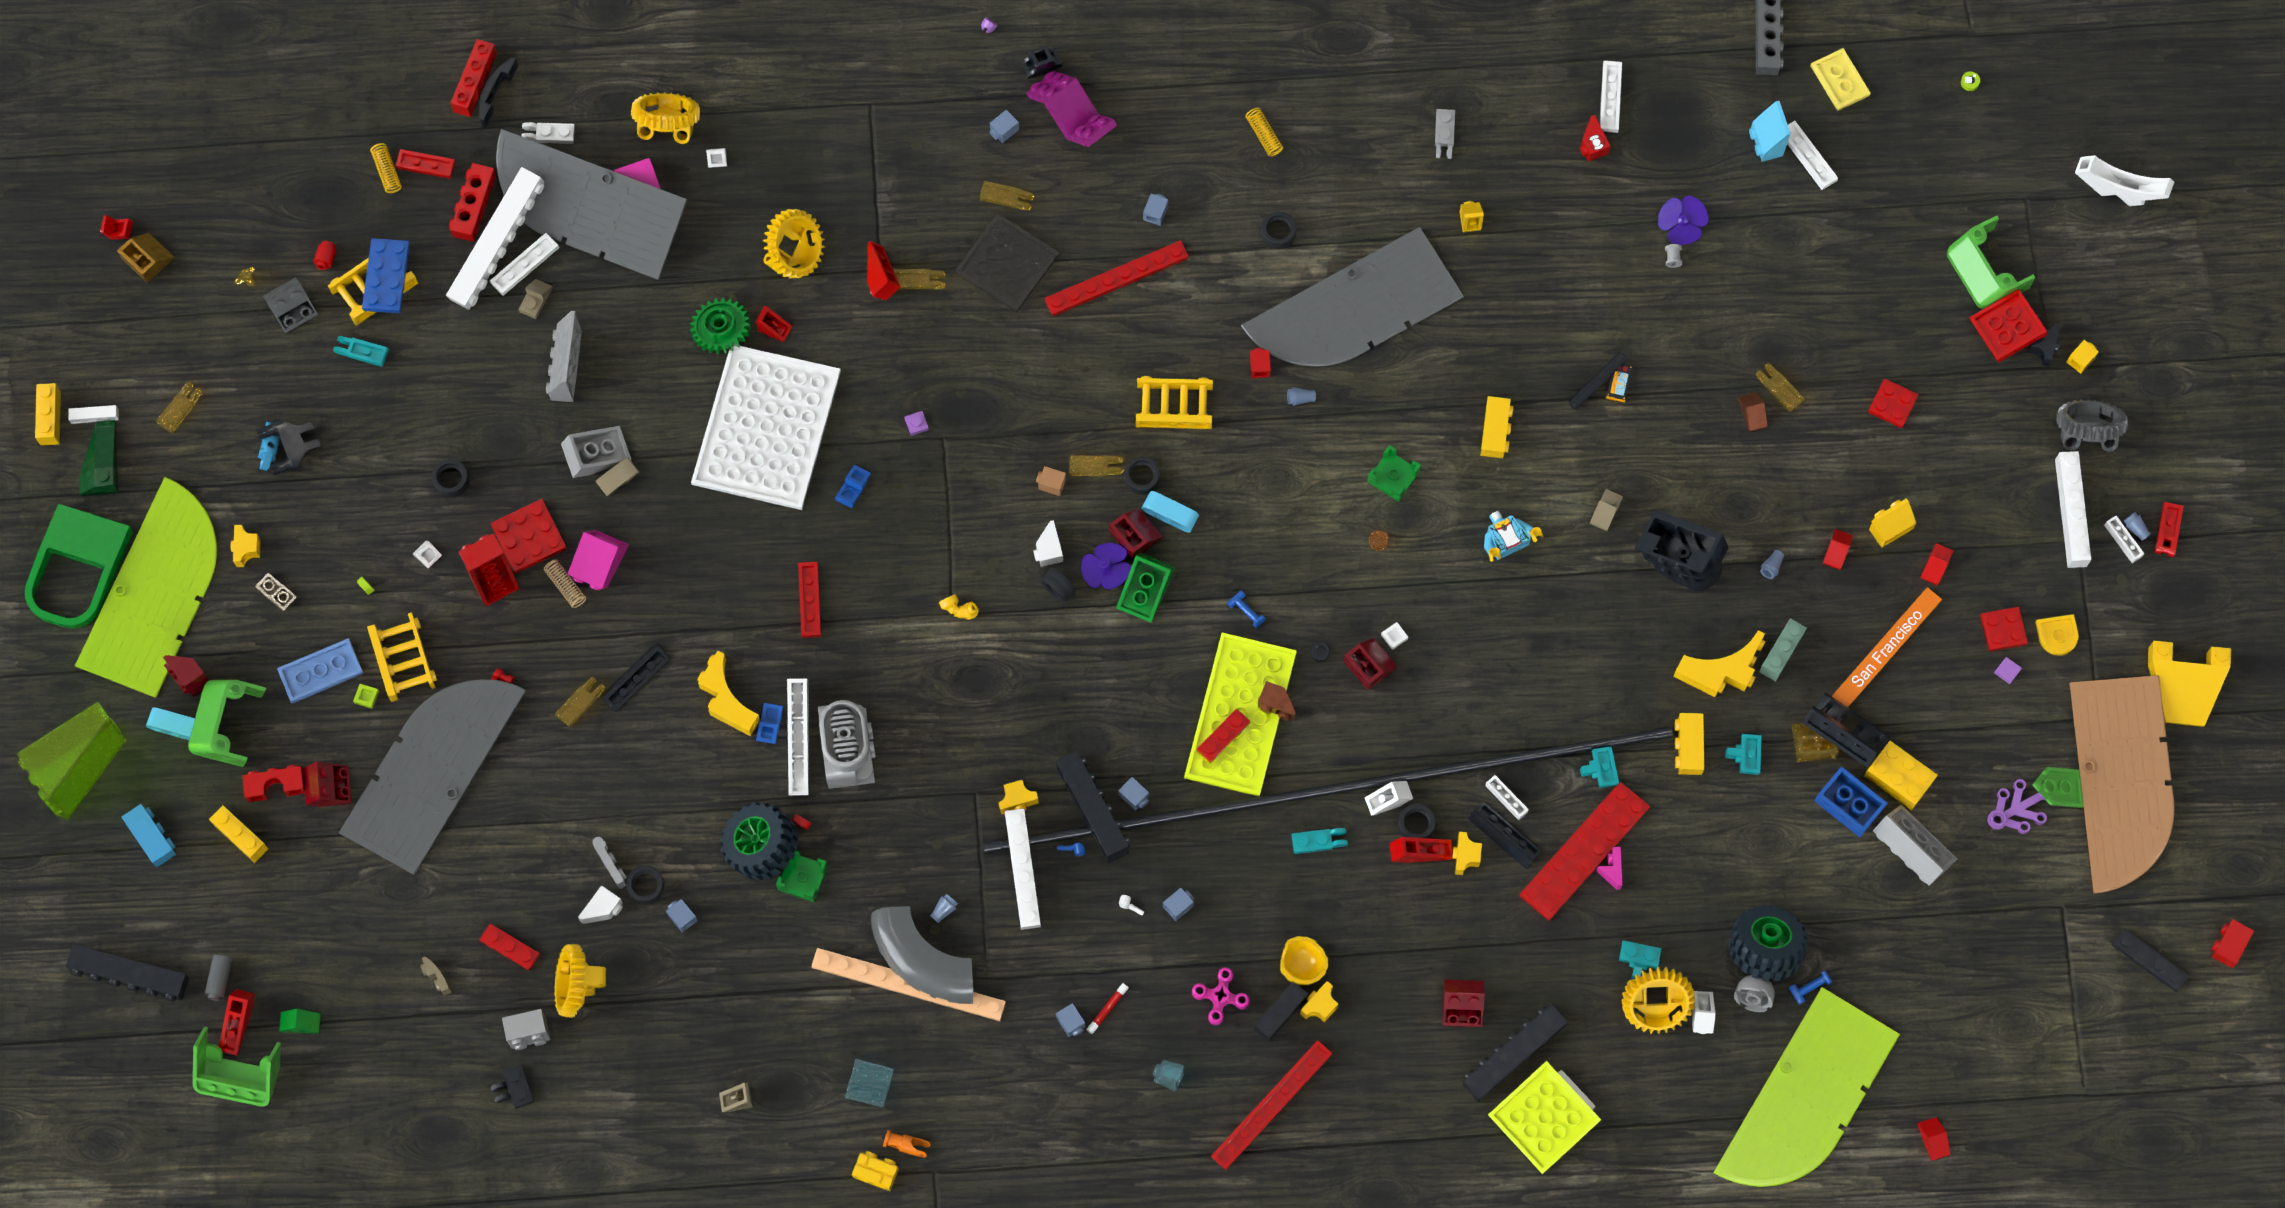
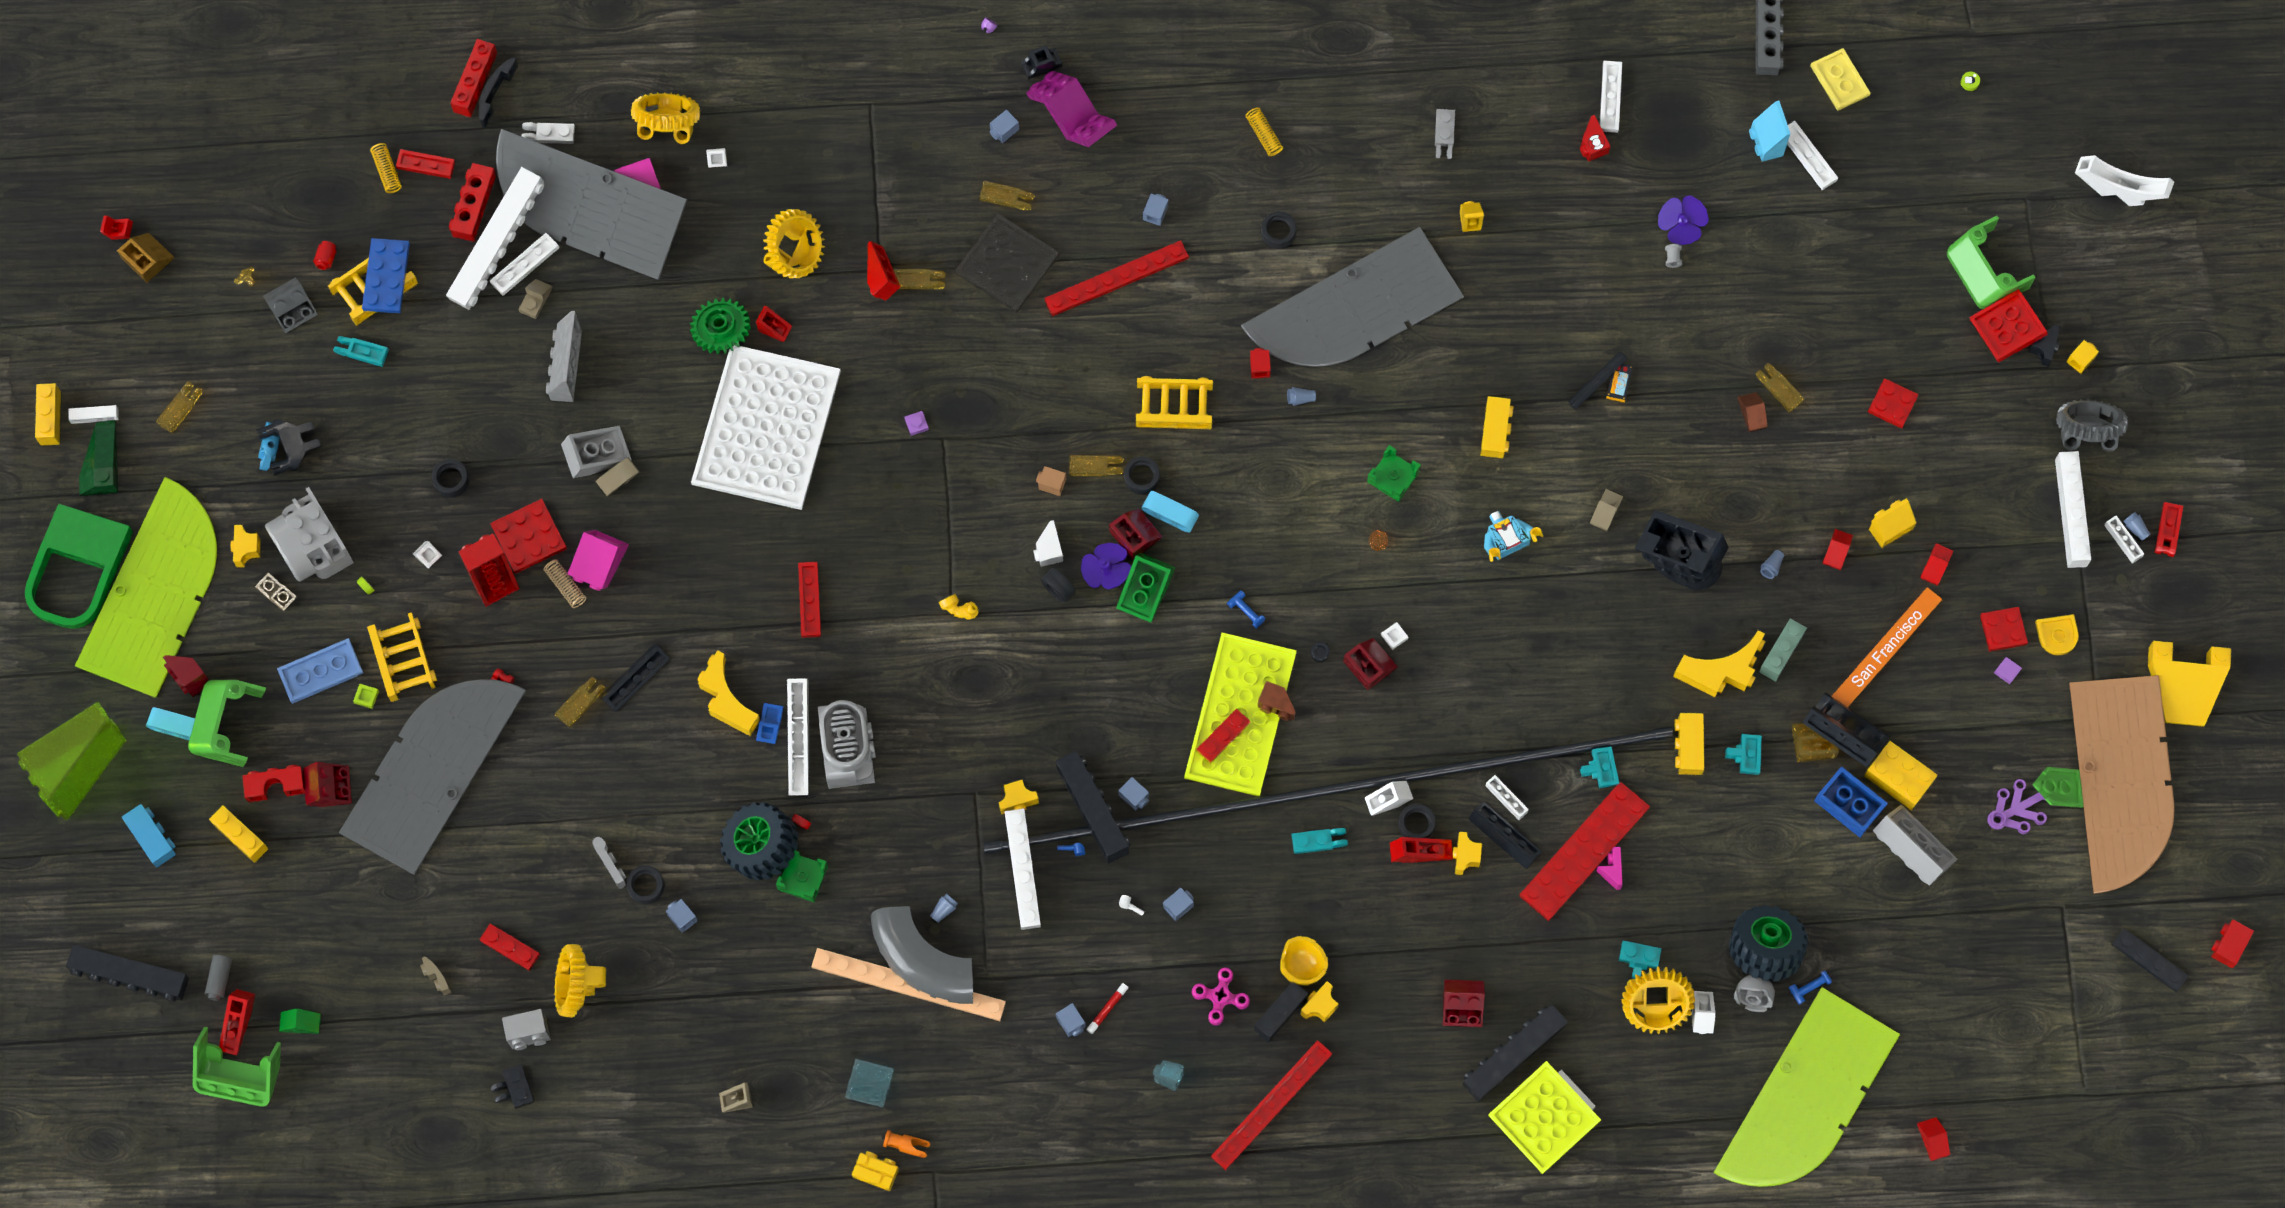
white slope [578,886,623,924] -> none
blue slope [835,465,871,508] -> none
none -> light grey brick [265,487,354,582]

